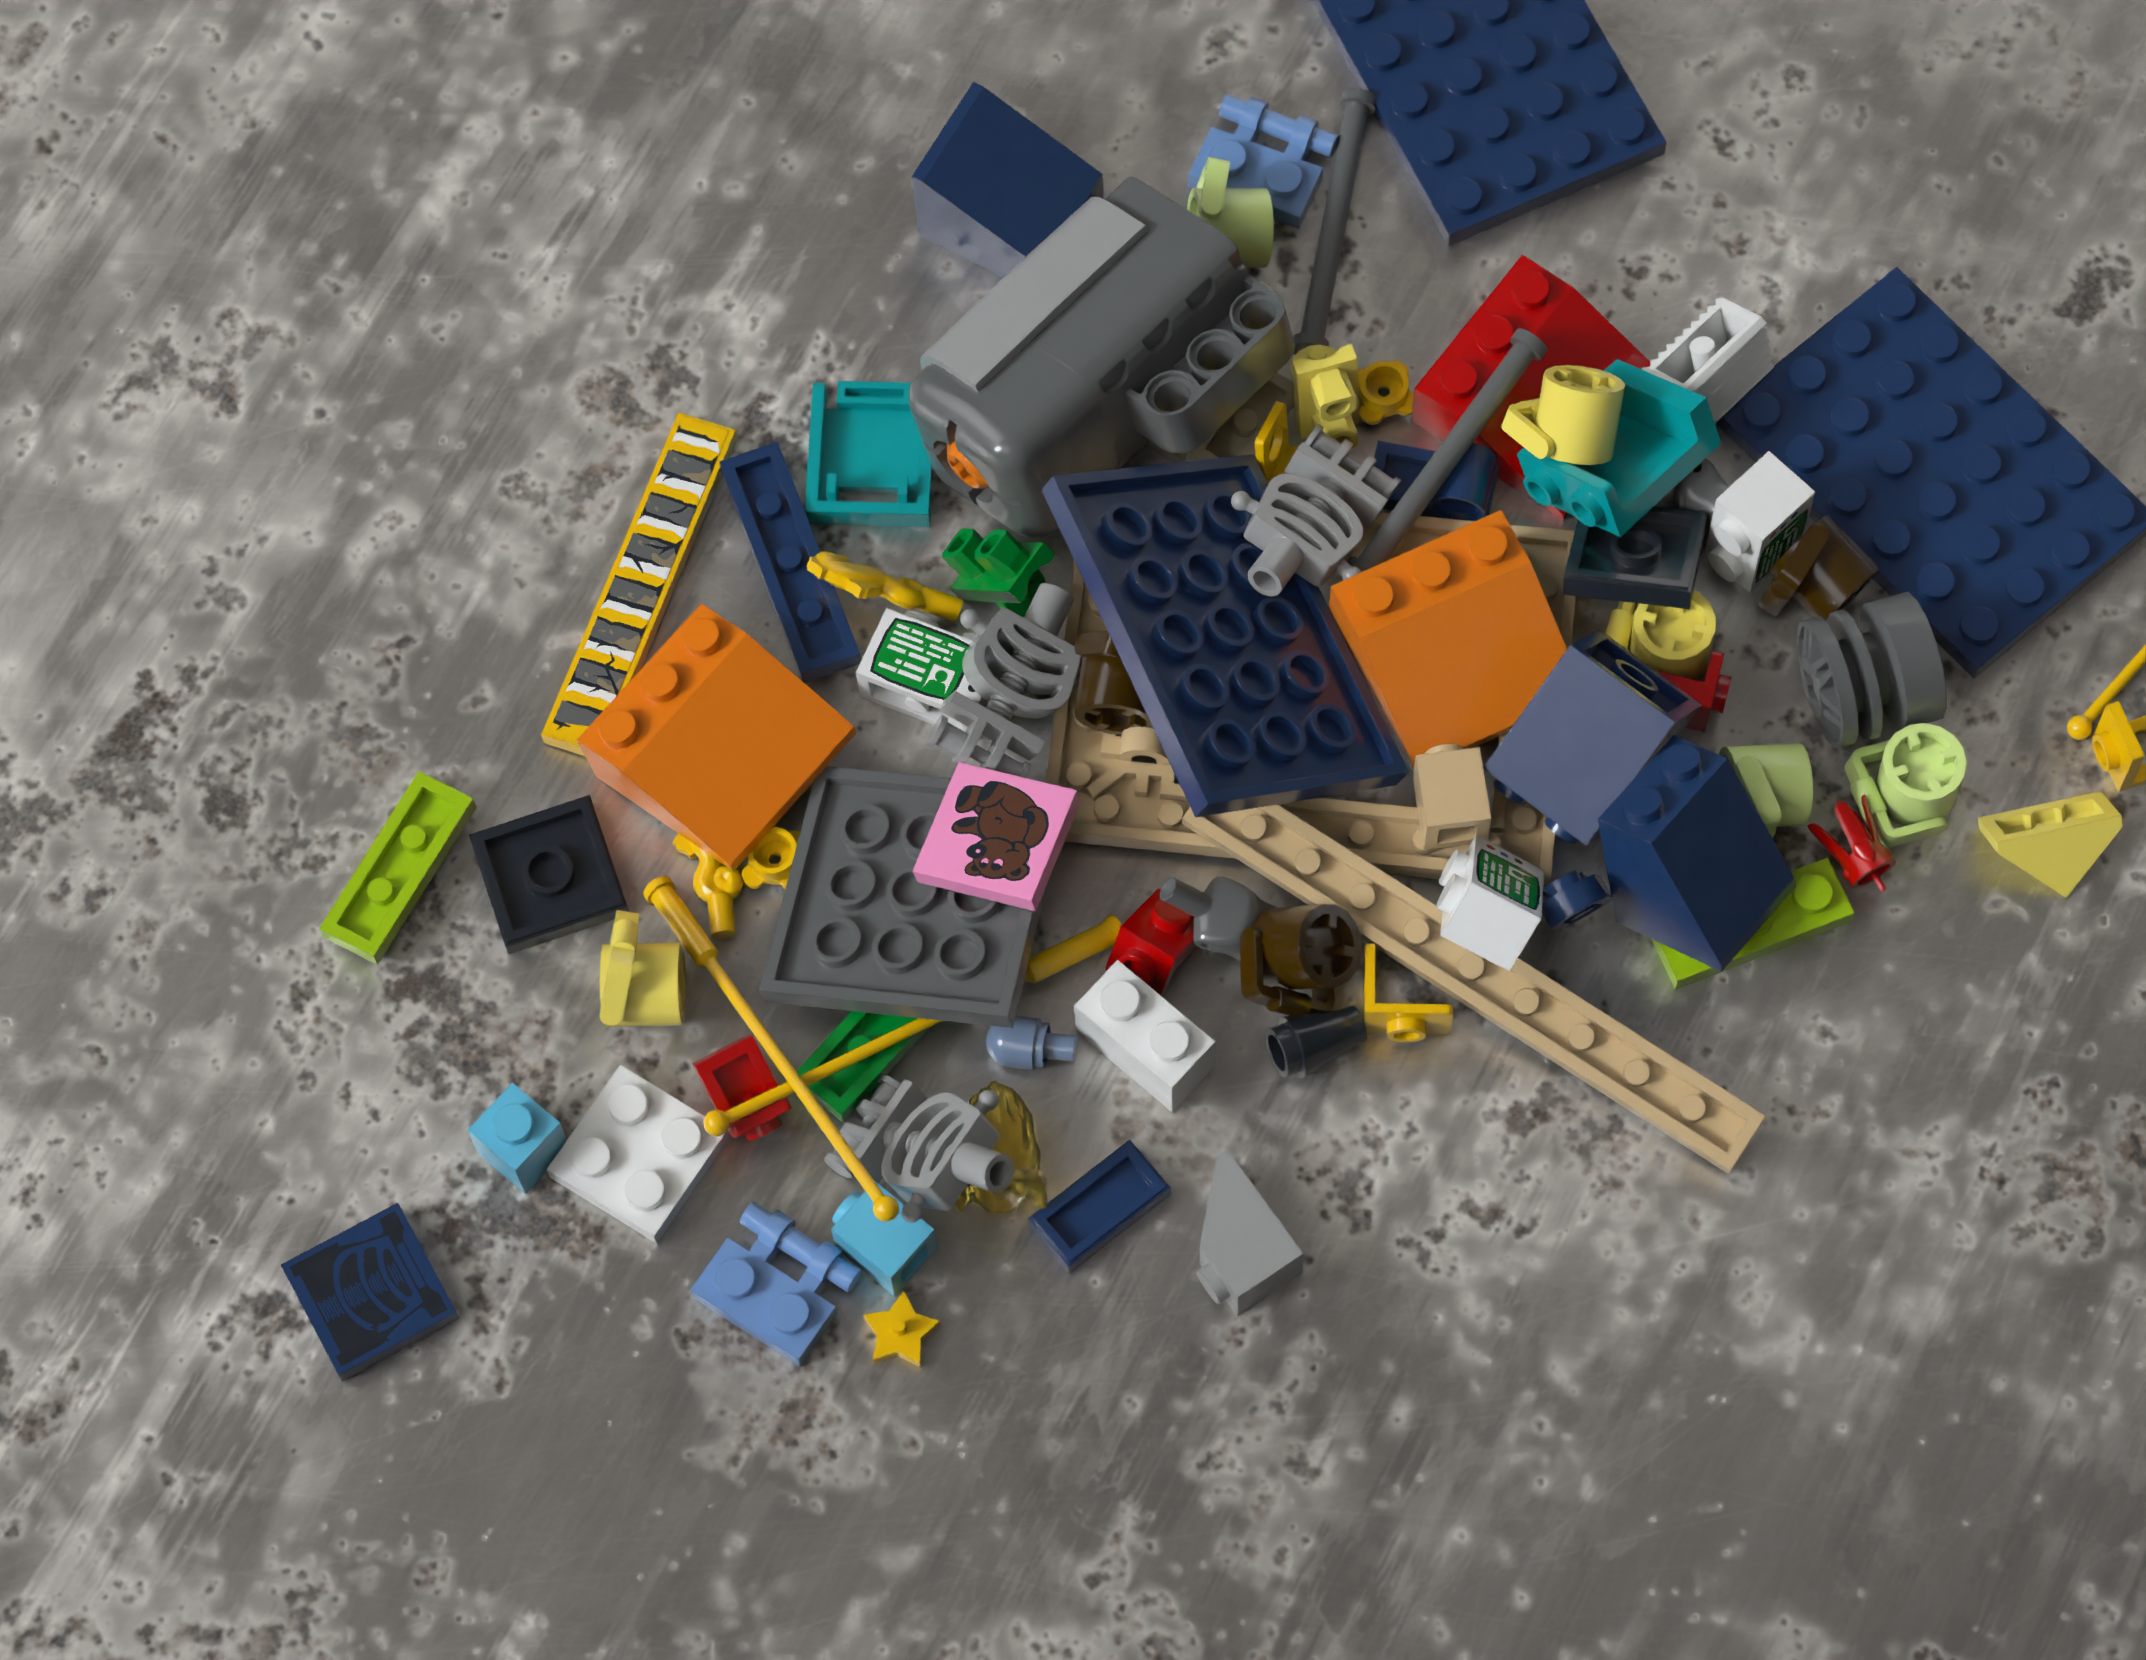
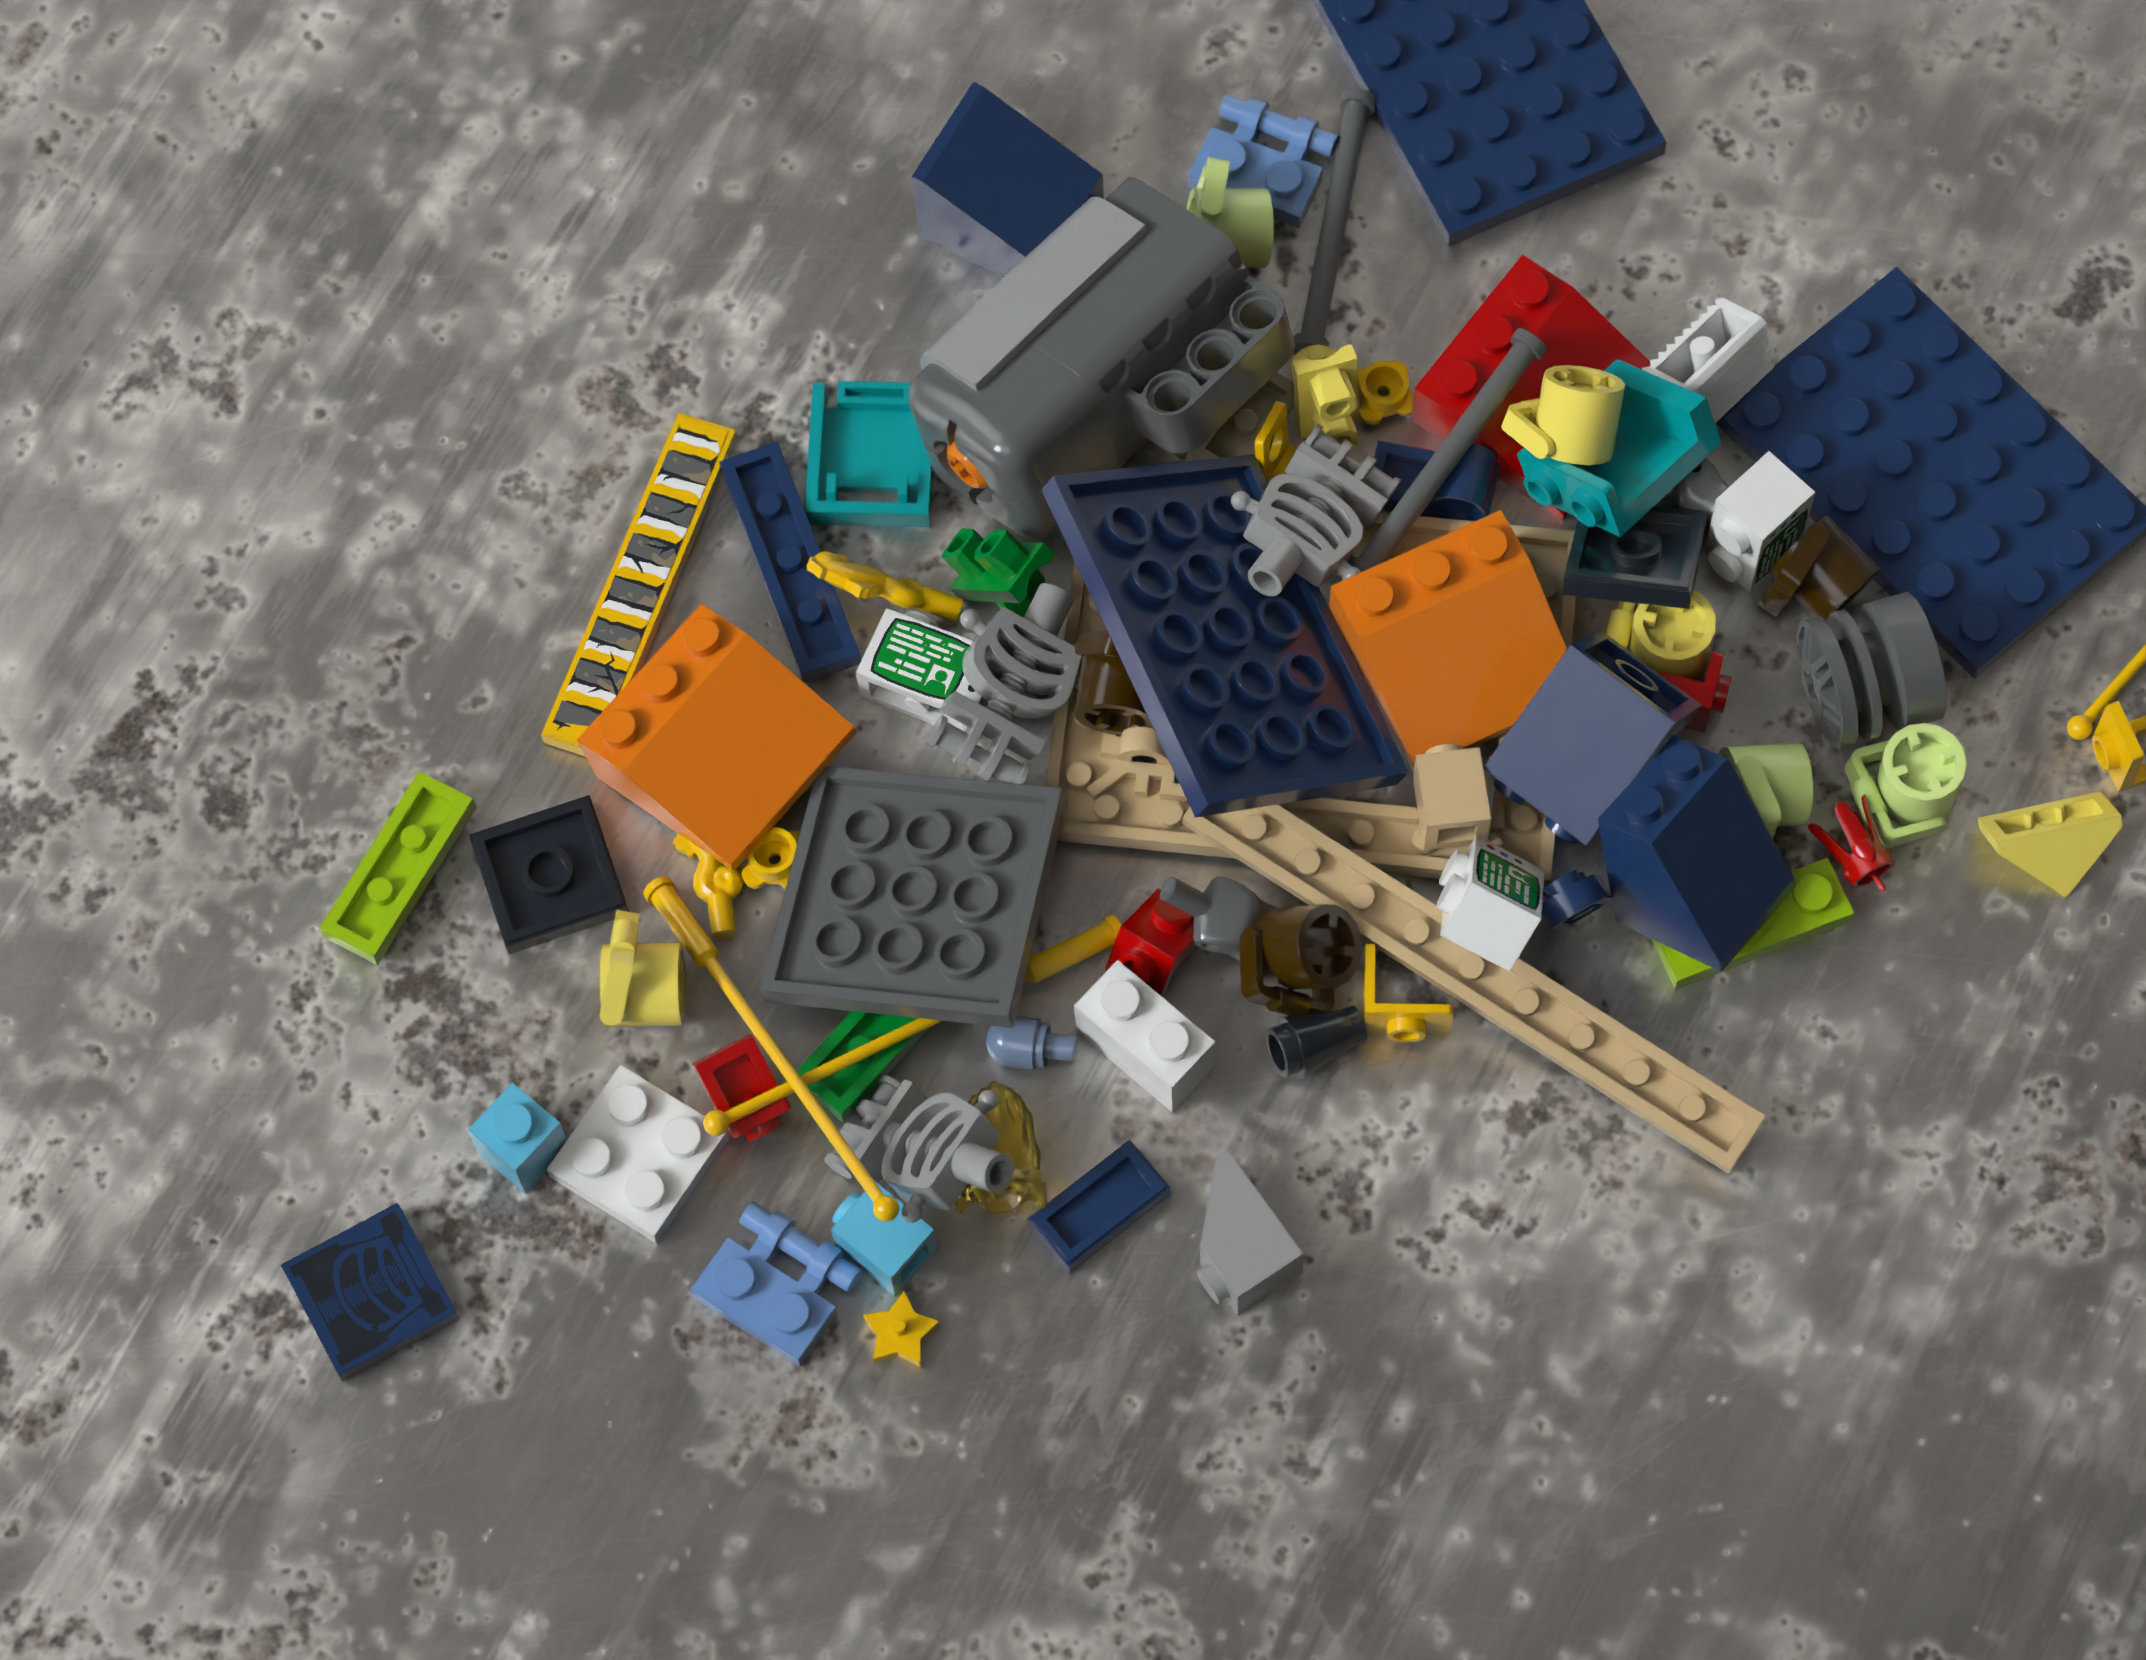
tile [912,762,1081,911] -> none

